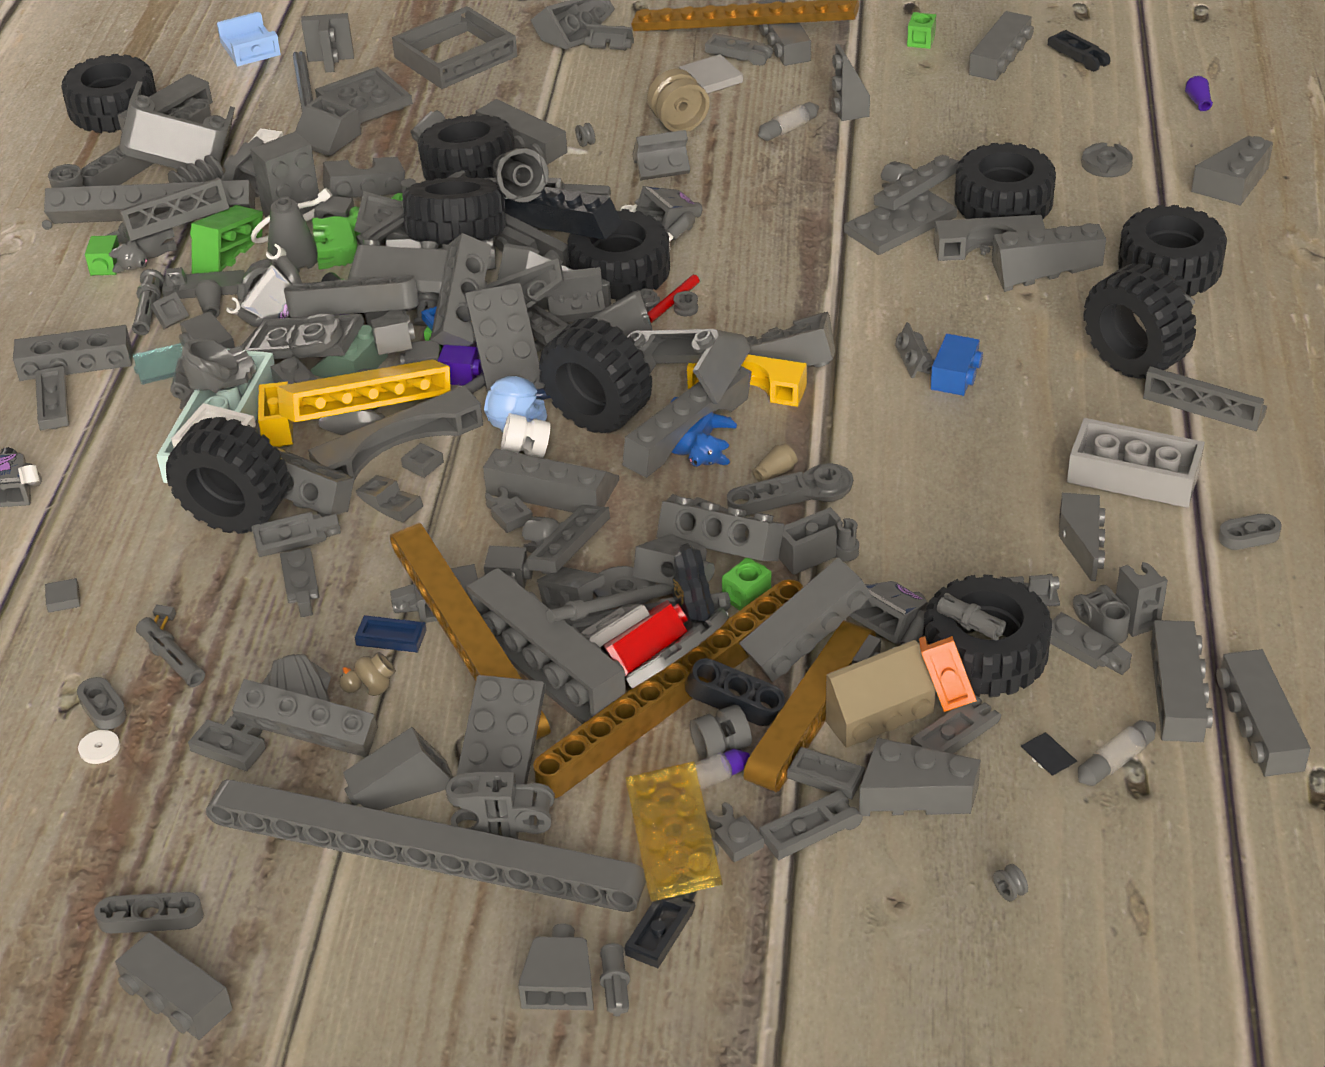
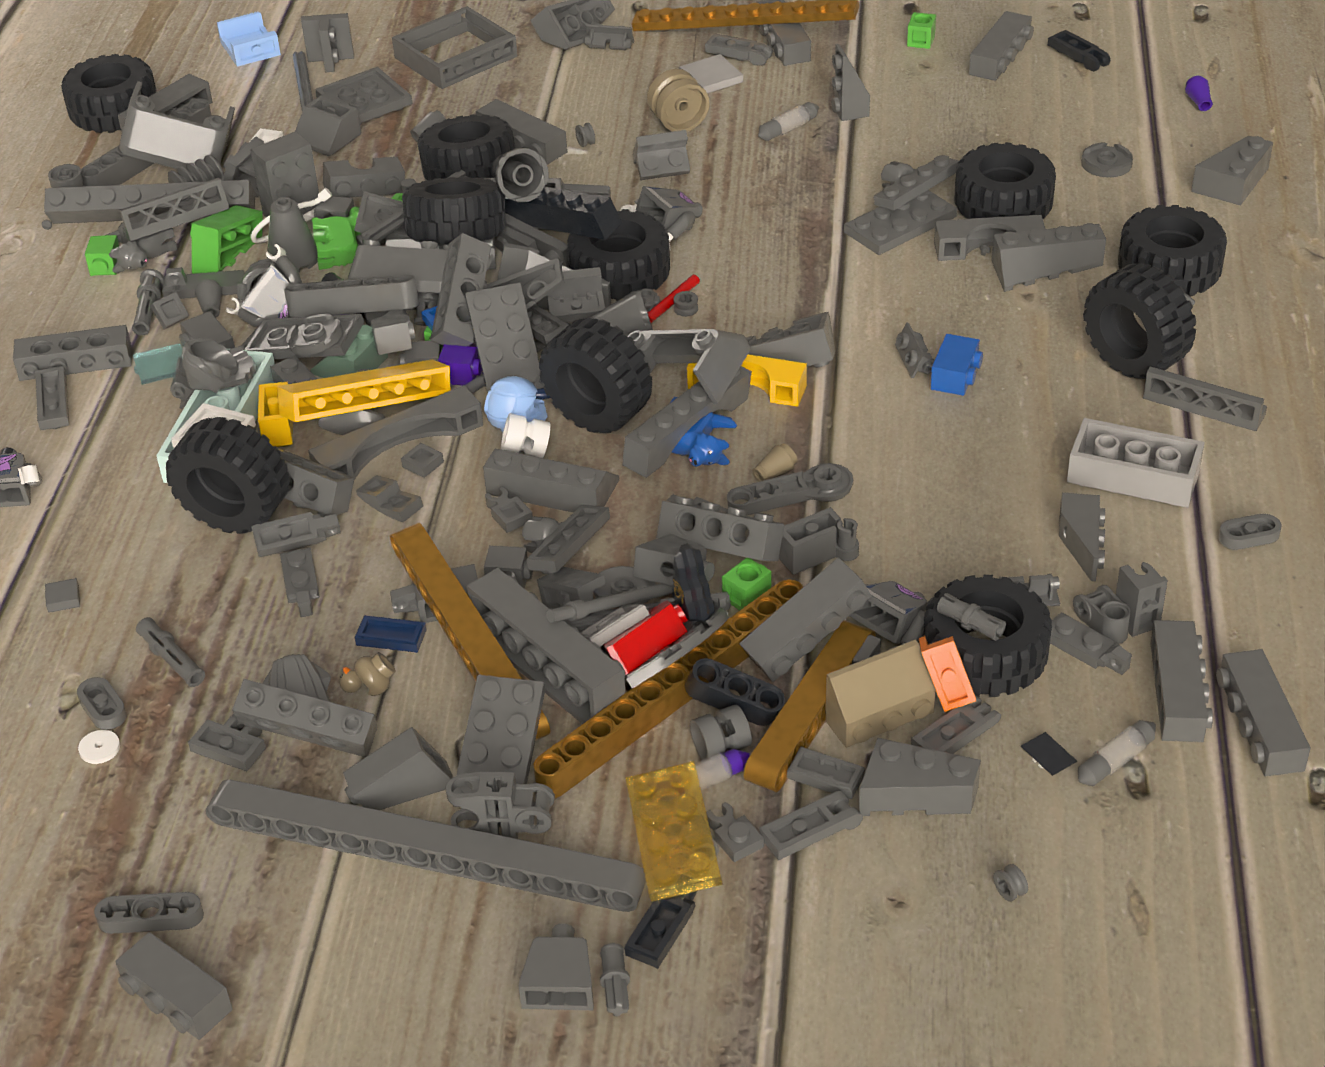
dark grey piece [153,605,176,630] -> none

